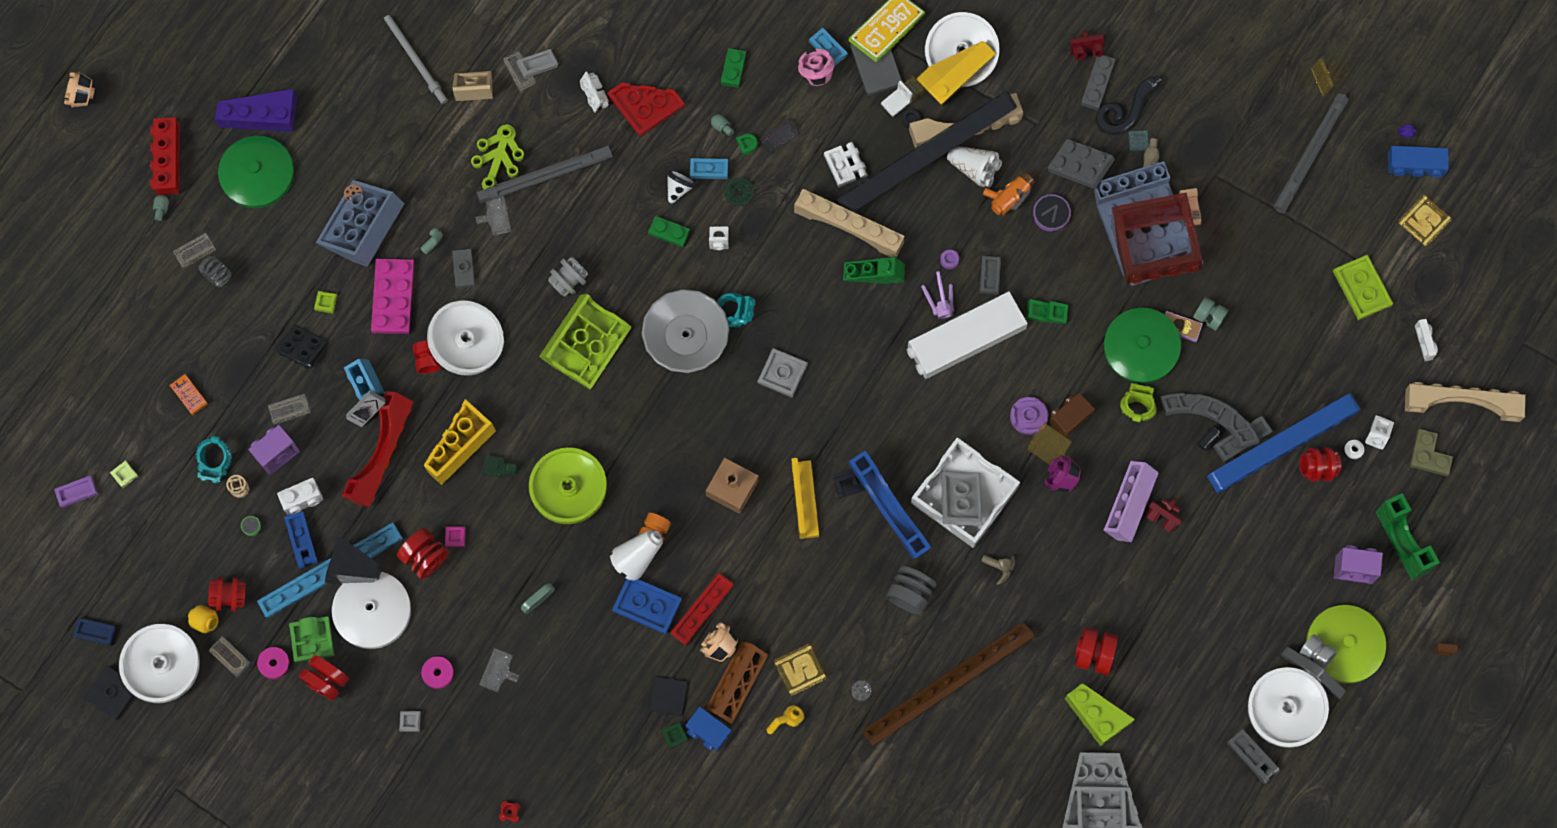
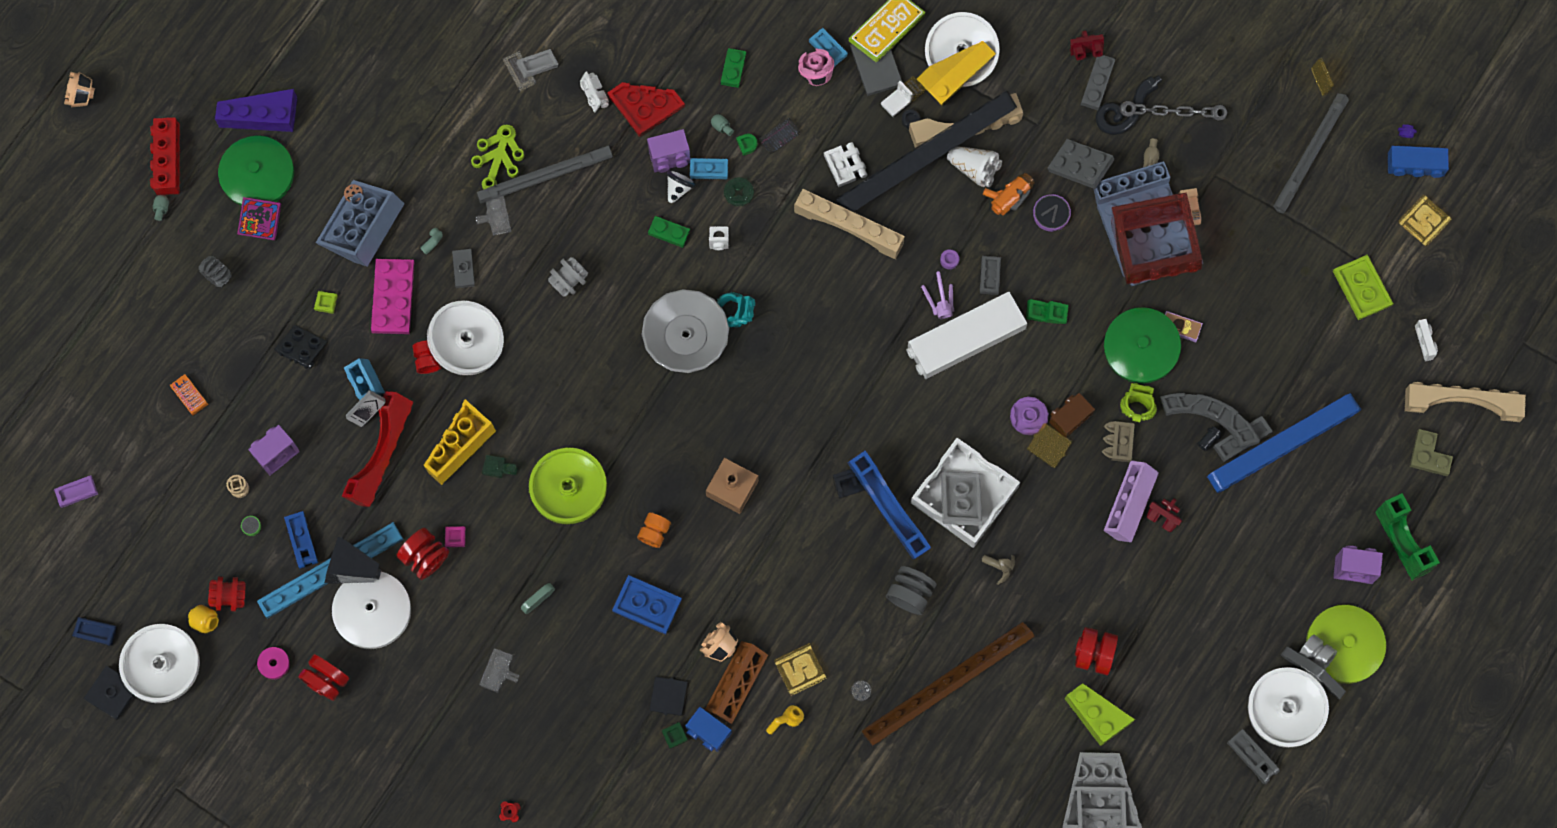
yellowish green tile [110,460,138,488] -> none
clear tile [173,233,216,268] -> none
teal piece [196,435,232,483] -> none
tile [208,636,251,678] -> none
clear tile [268,394,311,425] -> none
white brick [277,478,324,515] -> none
bright green plate [289,616,334,663] -> none
light grey bar [384,15,448,104] -> none
light grey tile [399,711,421,732] -> none
dark pink piece [421,657,454,689] -> none
tan slope [453,71,493,101] -> none
lime piece [539,294,632,389] -> none
white cone [610,530,663,581] -> none
red tile [670,573,734,646] -> none
light grey tile [757,348,808,398] -> none
yellow fence [792,458,819,539] -> none
green slope [843,257,905,284] -> none
magenta cone [1045,454,1081,492] -> none
clear light blue tile [1128,130,1149,151] -> none
sand green wheel [1193,297,1229,331] -> none
red piece [1300,447,1341,482] -> none
white plate [1344,440,1364,459] -> none
white bracket [1365,415,1394,450] -> none
reddish brown tile [1433,643,1458,656] -> none
none -> tile [237,197,281,241]
none -> medium lavender brick [647,129,690,173]
none -> dark tan plate [1102,421,1135,462]
none -> flat silver piece [1119,101,1227,120]

